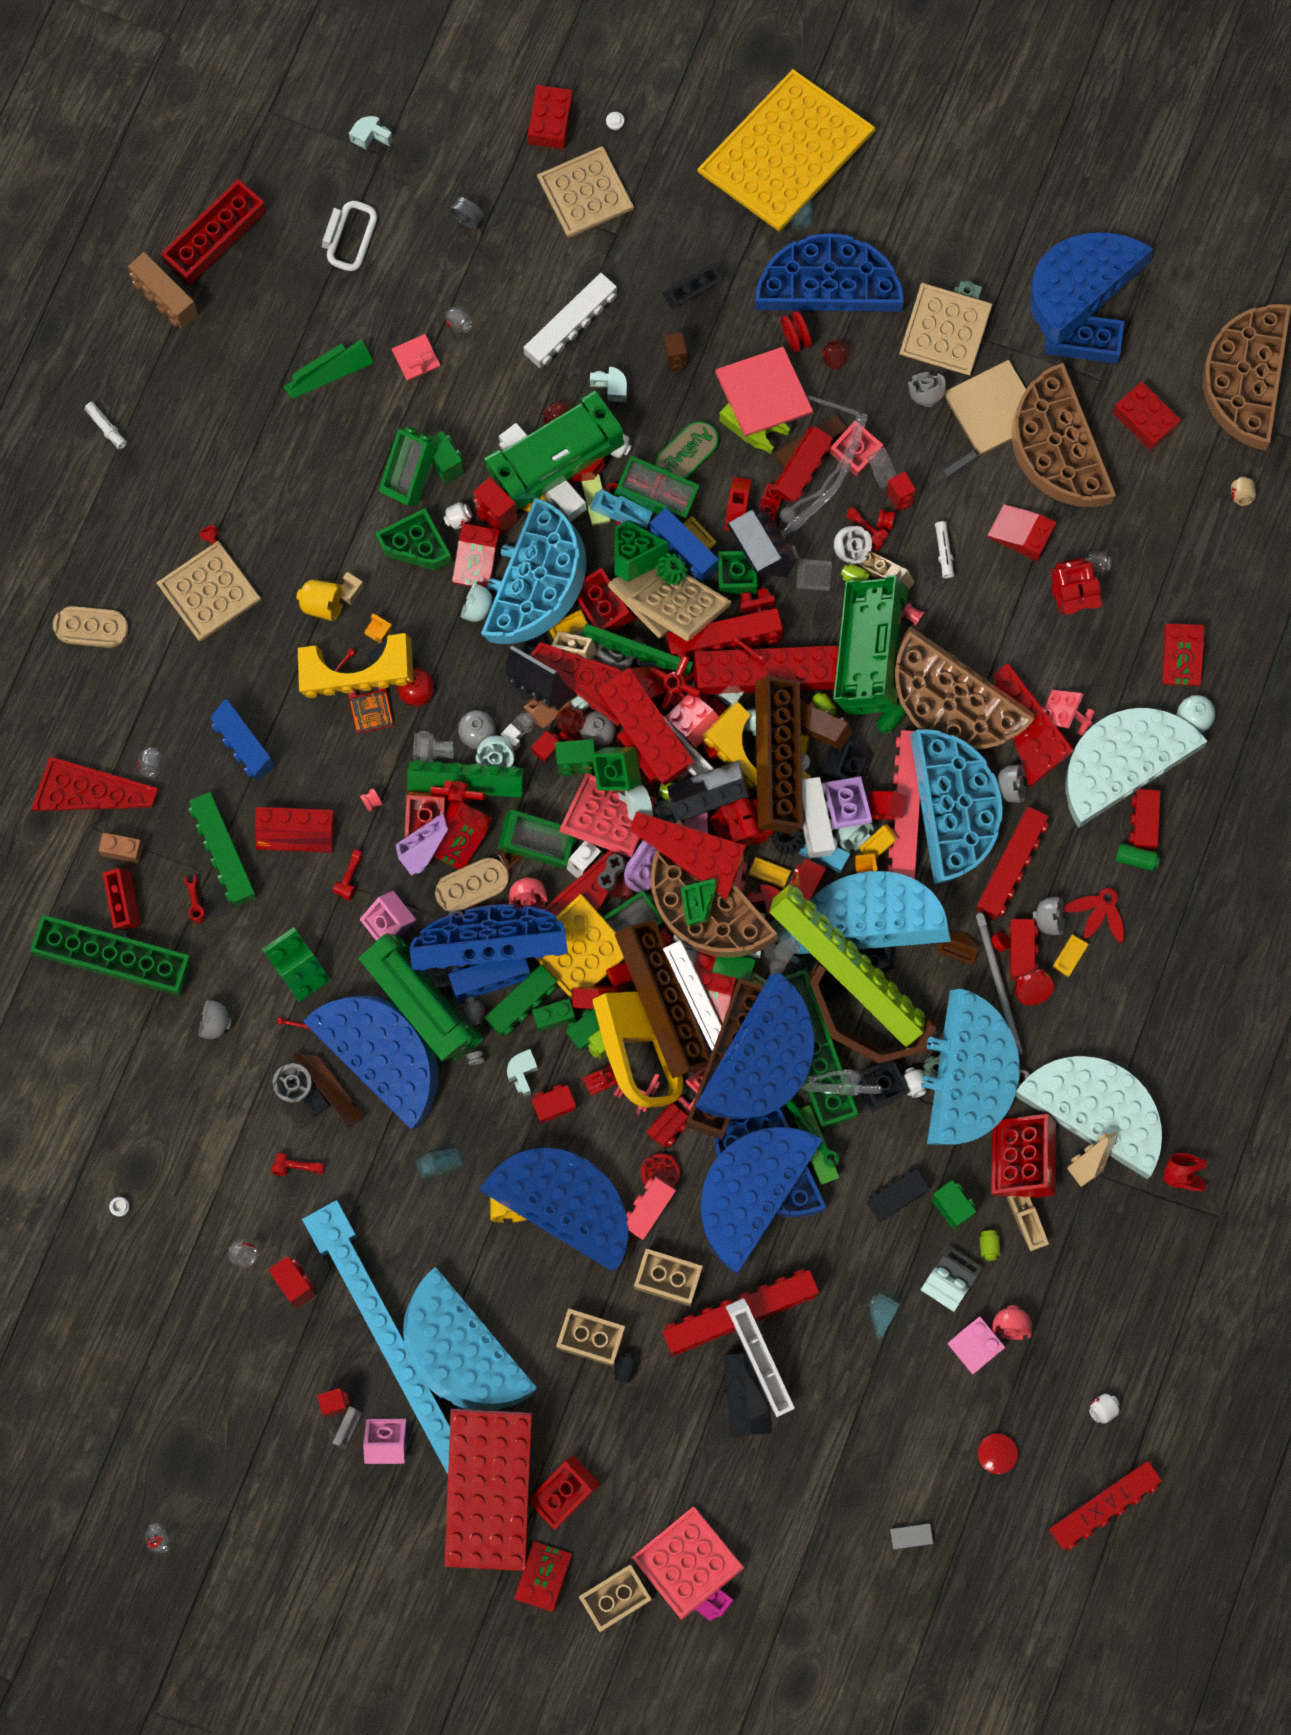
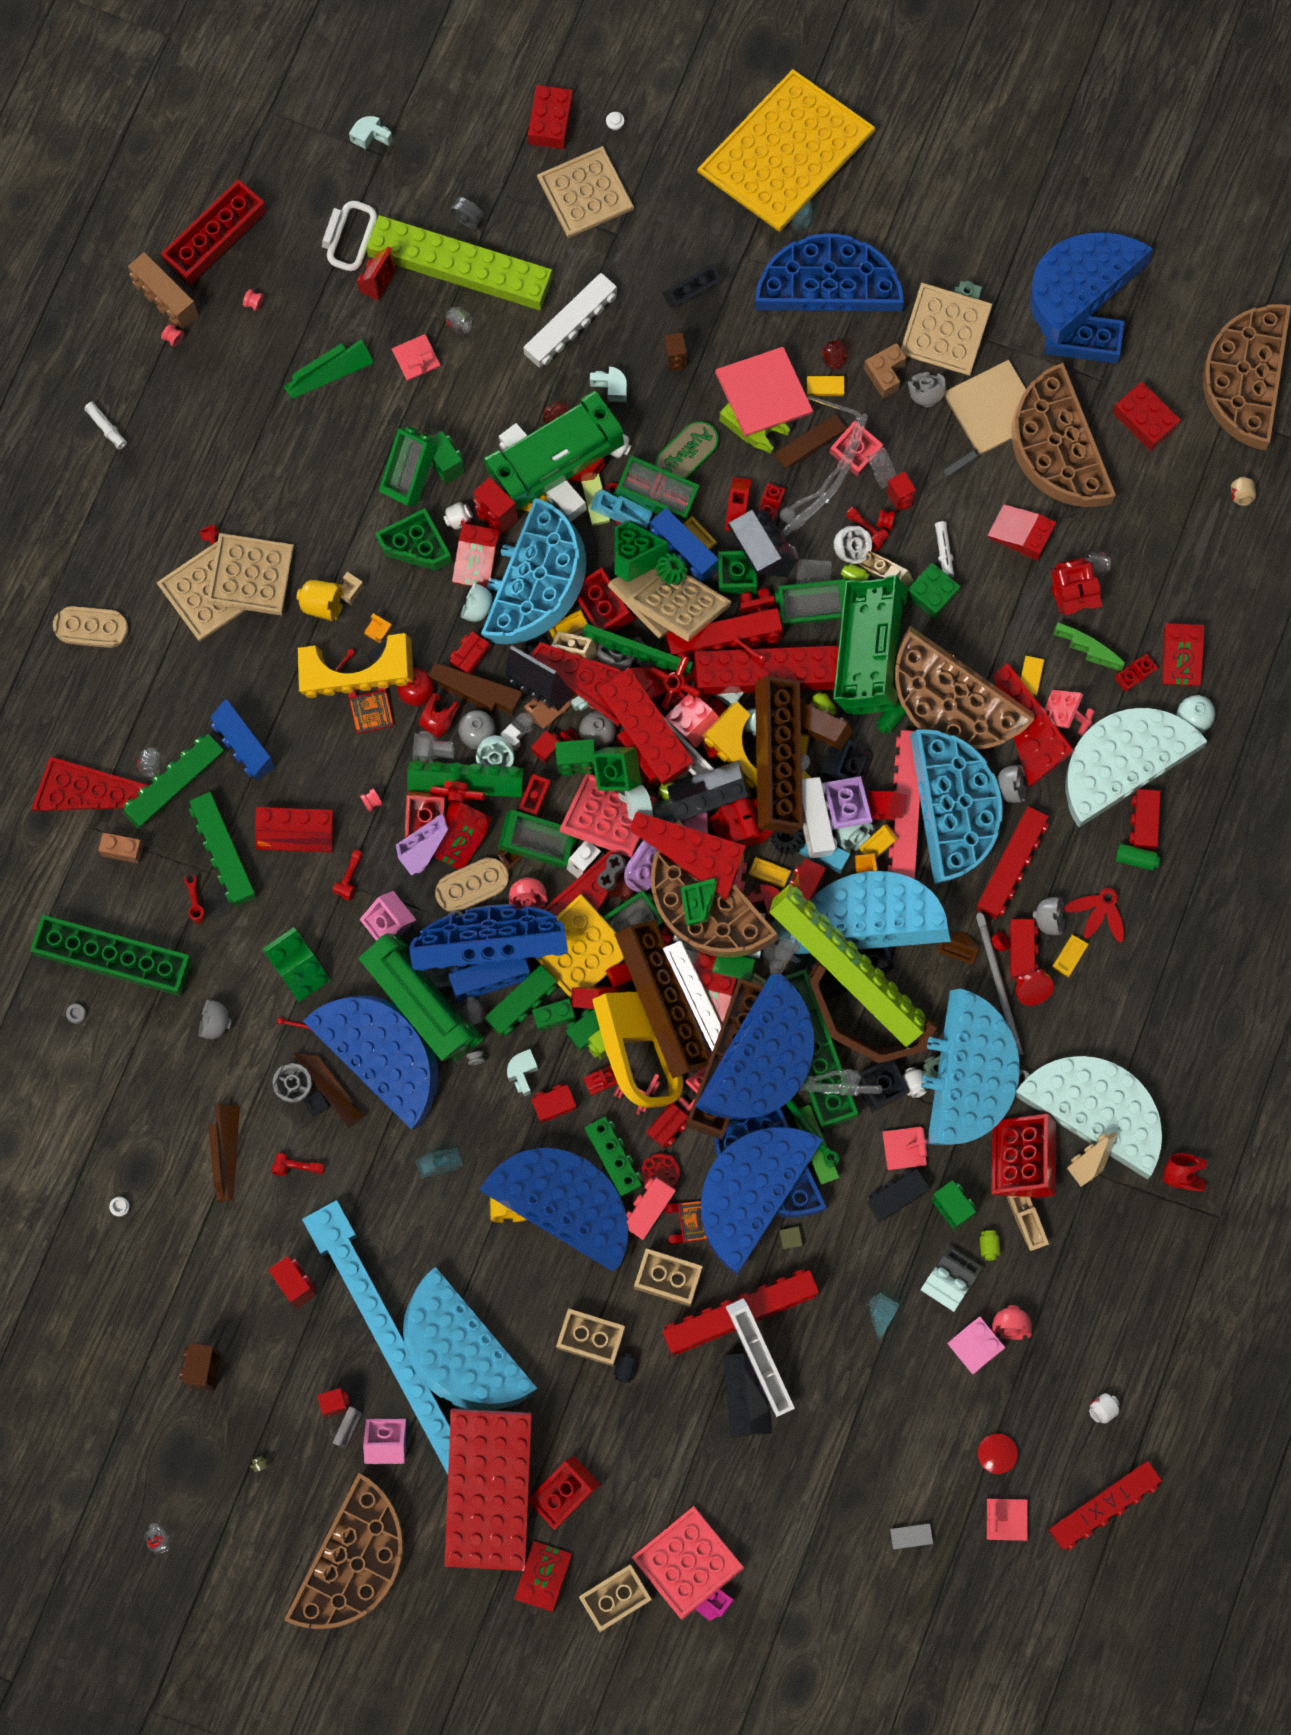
red brick [102,868,141,931] -> none
clear head [228,1240,258,1268] -> none
clear red head [556,707,586,734] -> none
red brick [771,426,833,502] -> none
red wheel [781,311,812,353] -> none
coral bush [901,602,925,627] -> none
none -> light grey tile [66,1004,87,1024]
none -> green brick [123,734,224,829]
none -> coral wheel [161,323,184,347]
none -> reddish brown brick [179,1343,220,1392]
none -> tan tile [207,533,294,616]
none -> reddish brown wedge [209,1104,240,1202]
none -> coral wheel [243,289,264,312]
none -> olive plate [249,1455,269,1472]
none -> medium nougat brick [284,1473,404,1629]
none -> red slope [357,246,396,301]
none -> lime brick [366,215,553,311]
none -> red helmet [419,693,460,738]
none -> reddish brown wedge [428,663,522,717]
none -> red brick [449,632,491,675]
none -> red brick [518,774,551,817]
none -> green brick [584,1117,643,1199]
none -> flag [664,1201,707,1245]
none -> piece [774,579,846,626]
none -> olive tile [779,1226,803,1250]
none -> yellow tile [807,376,844,396]
none -> medium nougat brick [864,343,906,399]
none -> coral plate [882,1127,928,1170]
none -> green brick [907,563,961,620]
none -> coral plate [987,1499,1027,1541]
none -> yellow tile [1021,656,1044,697]
none -> bright green slope [1053,622,1125,671]
none -> red slope [1114,654,1158,692]

